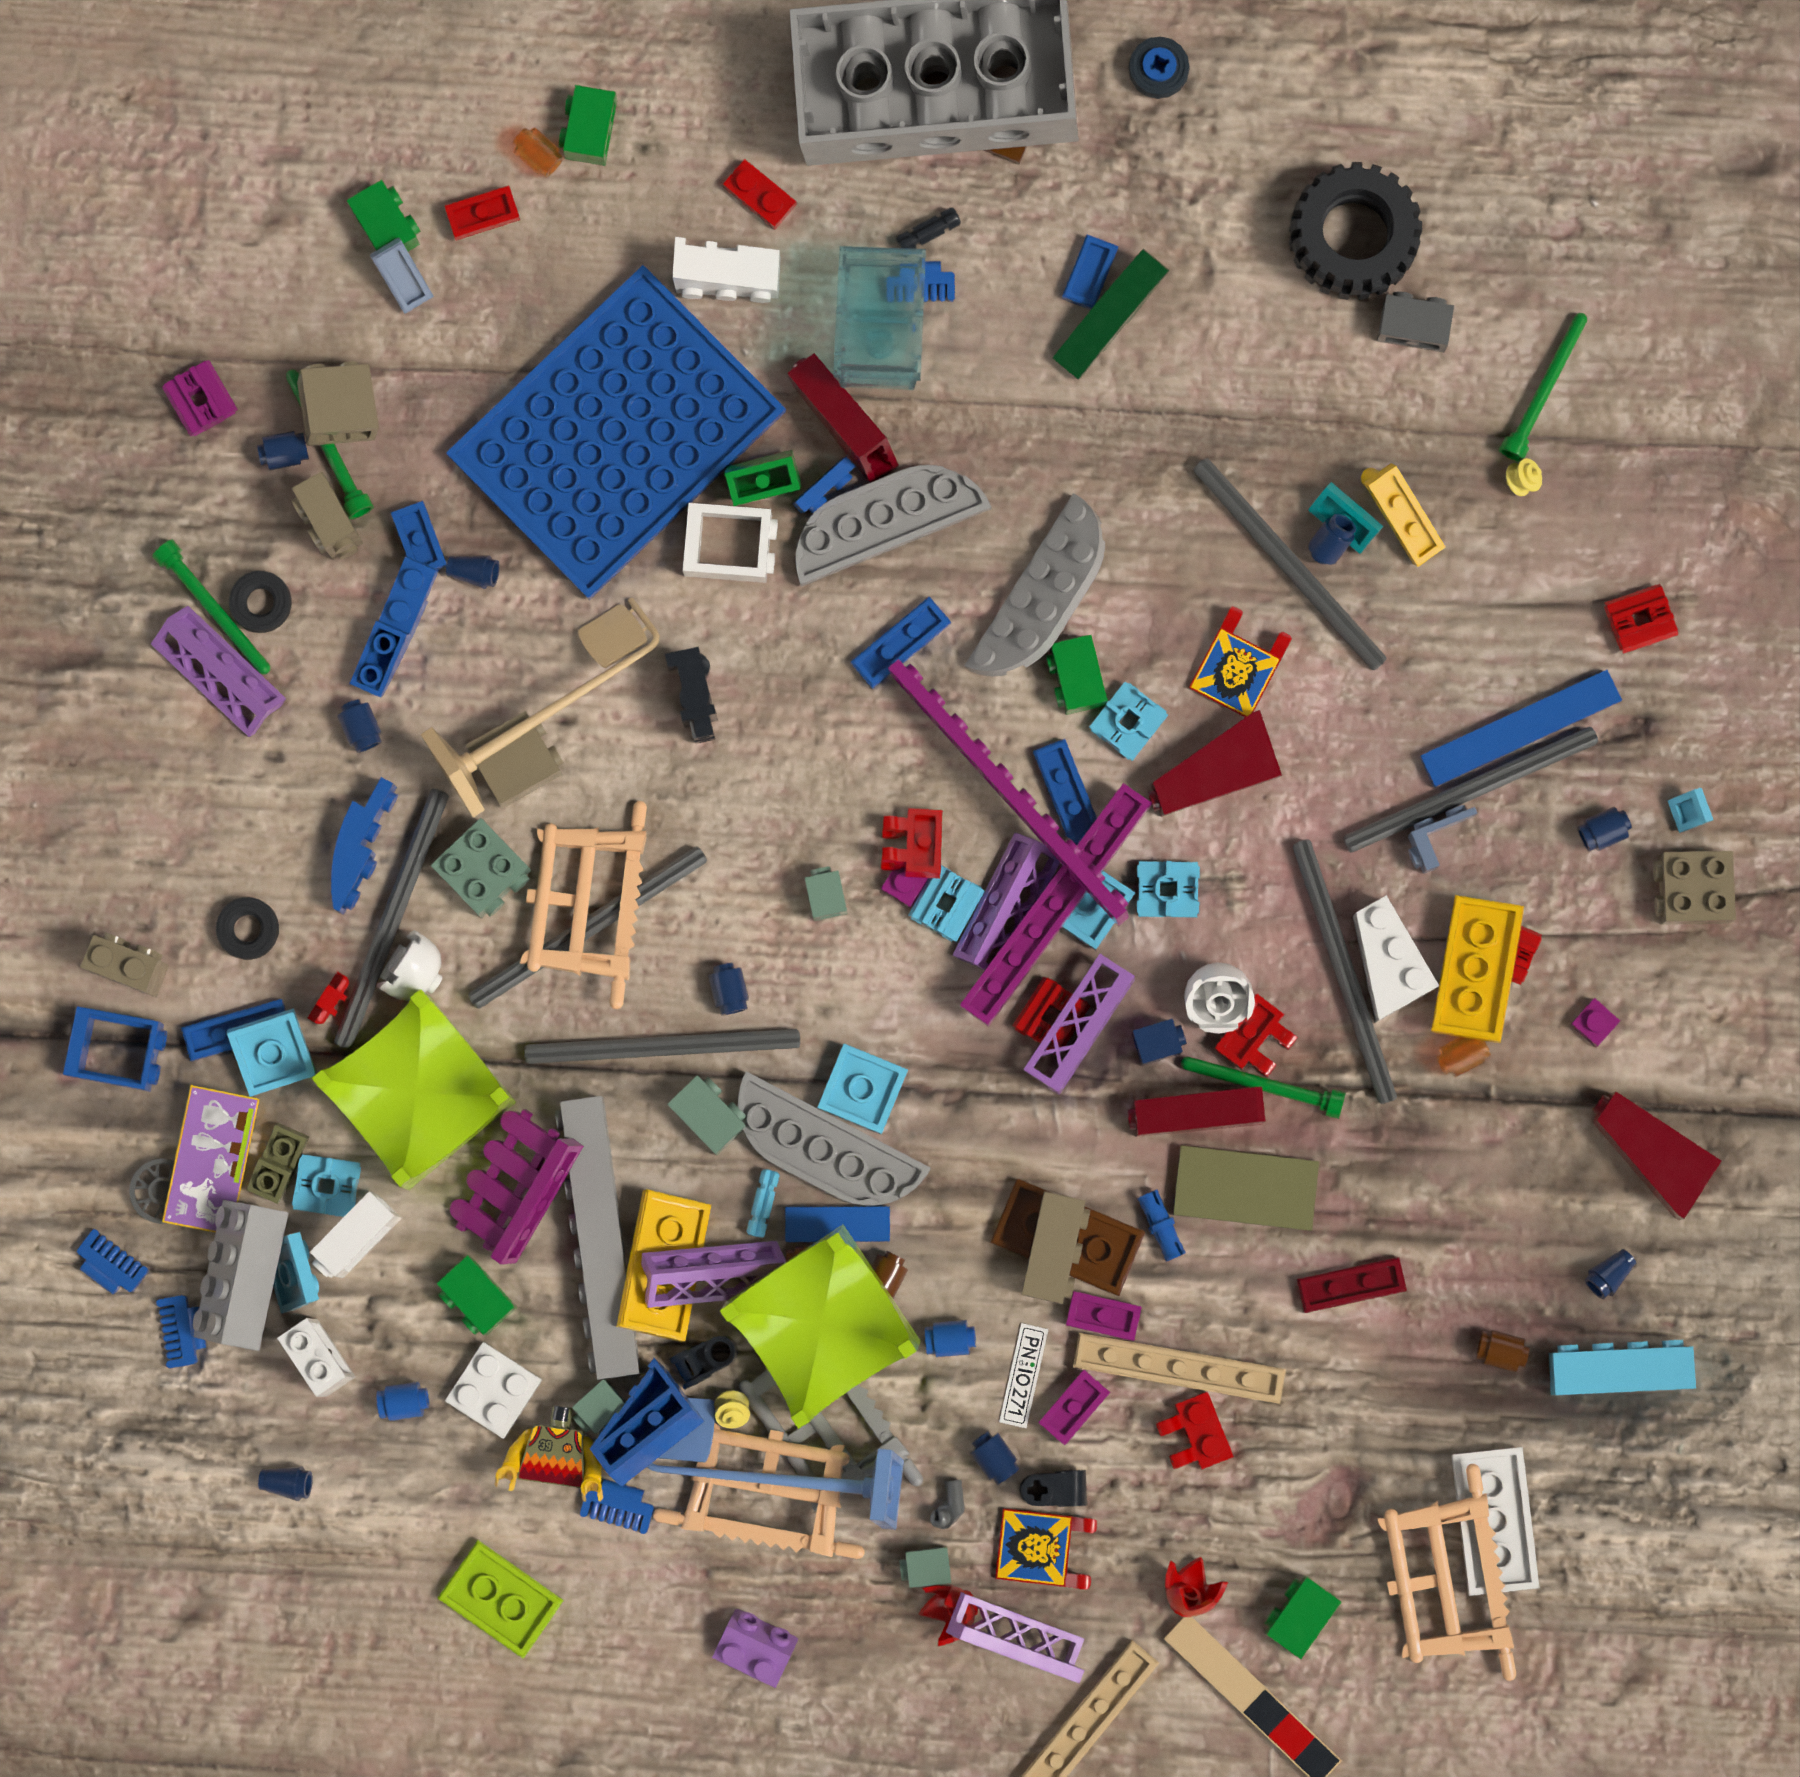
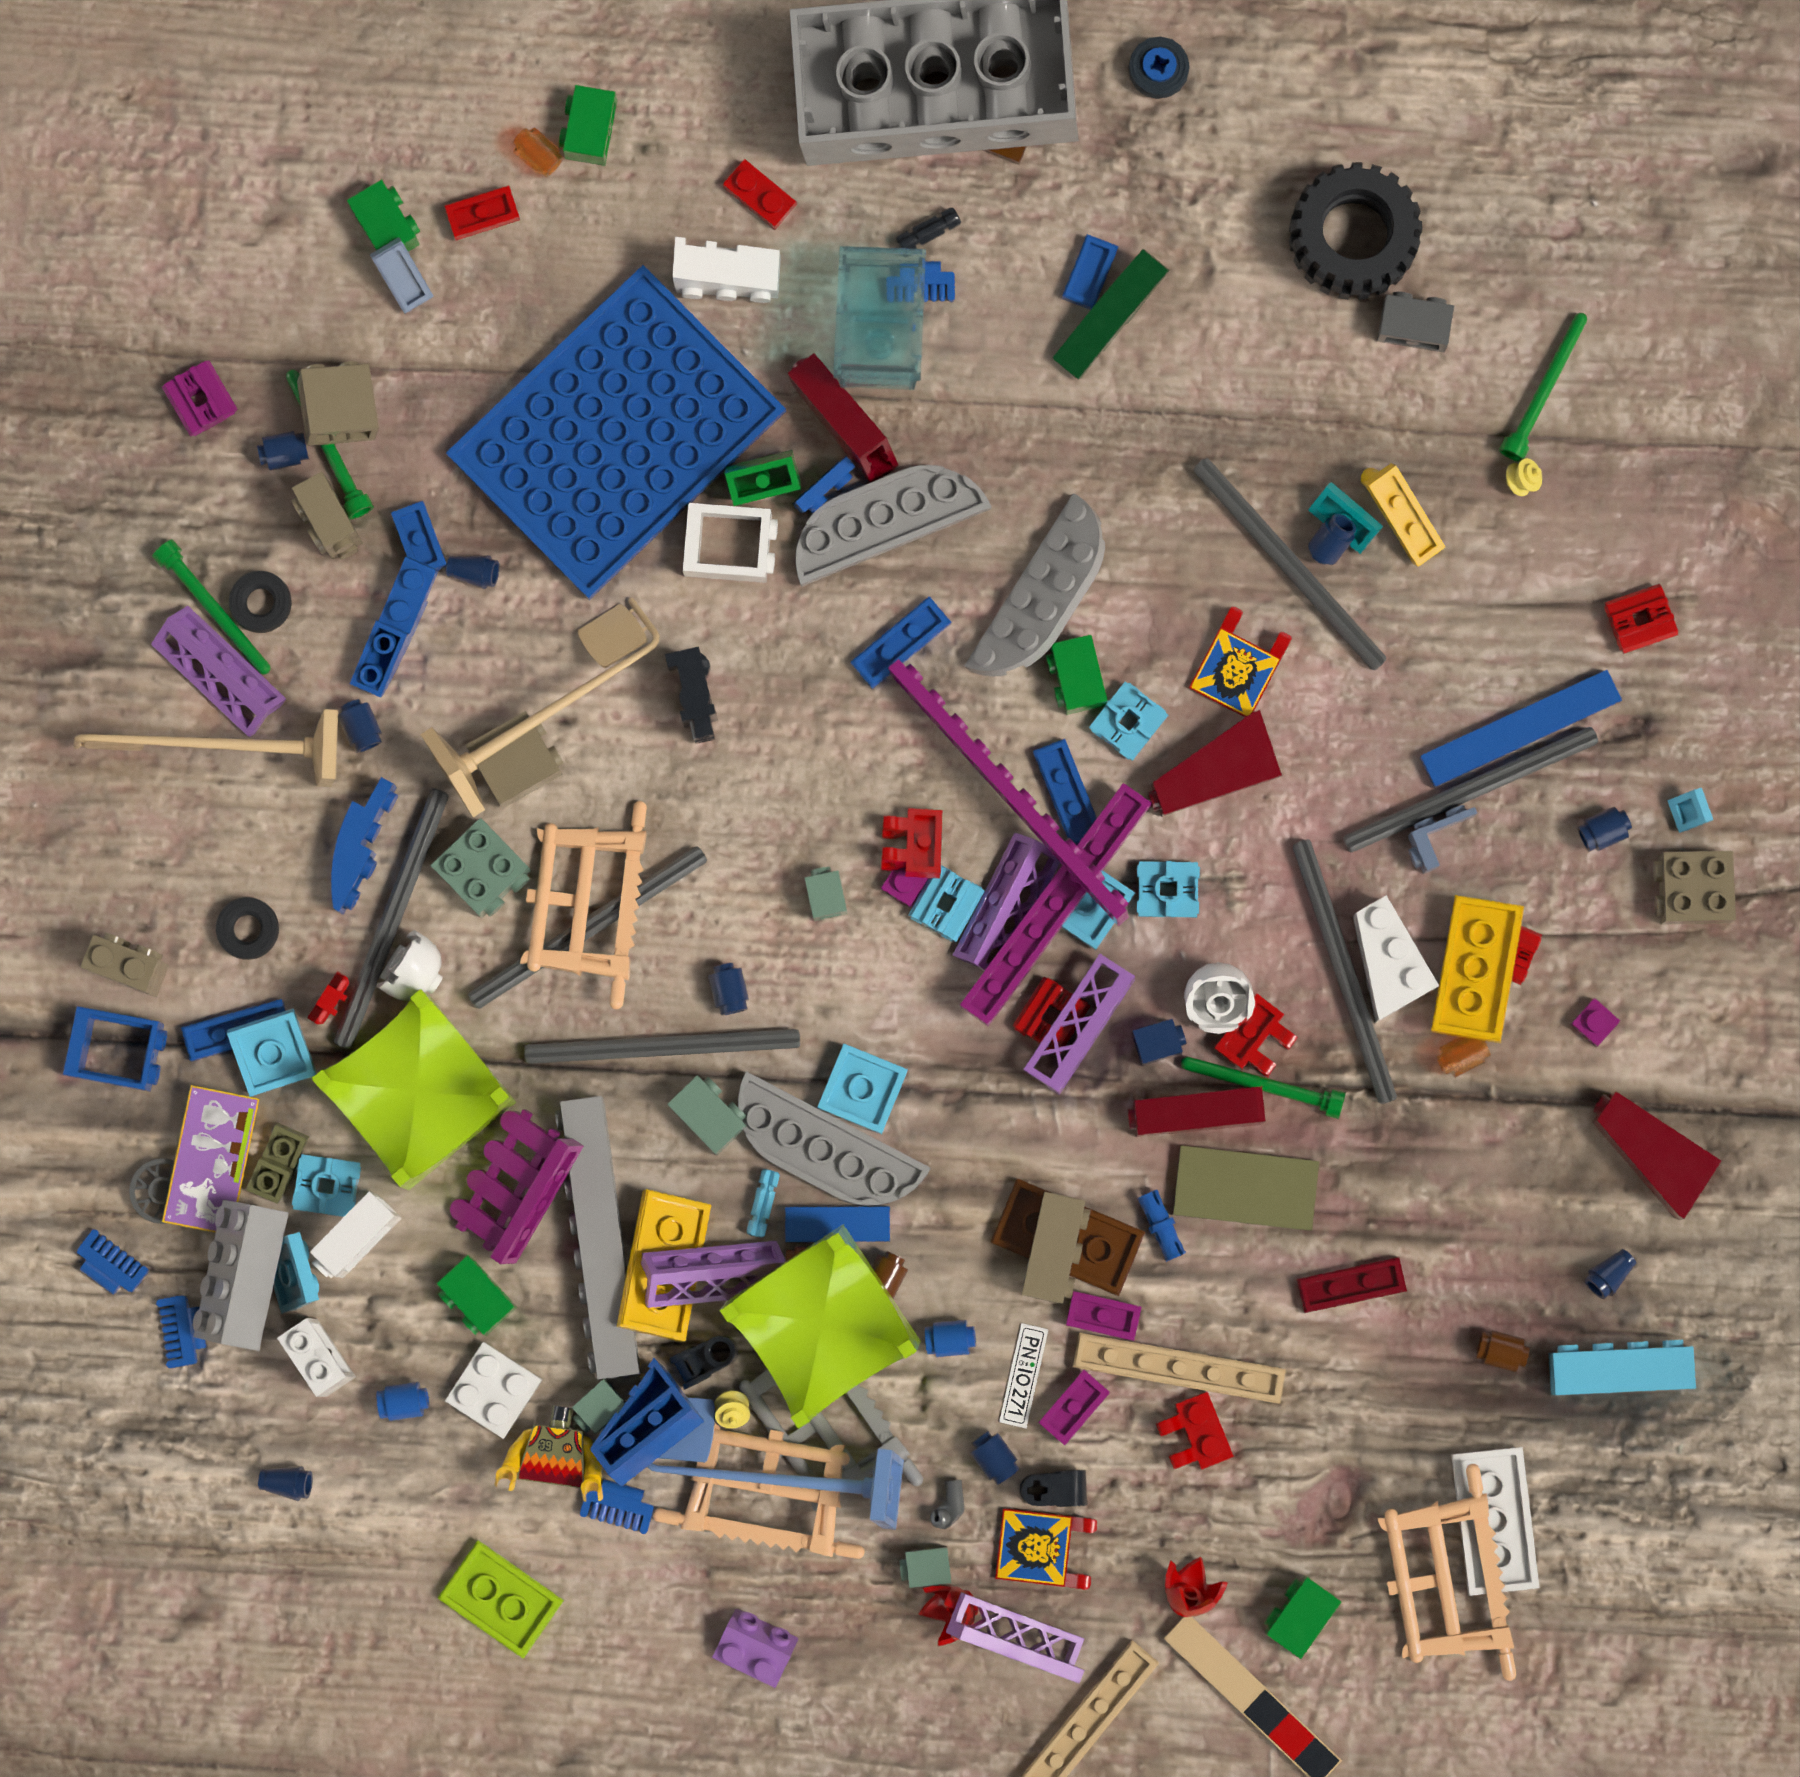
none -> tan piece [73,709,338,787]

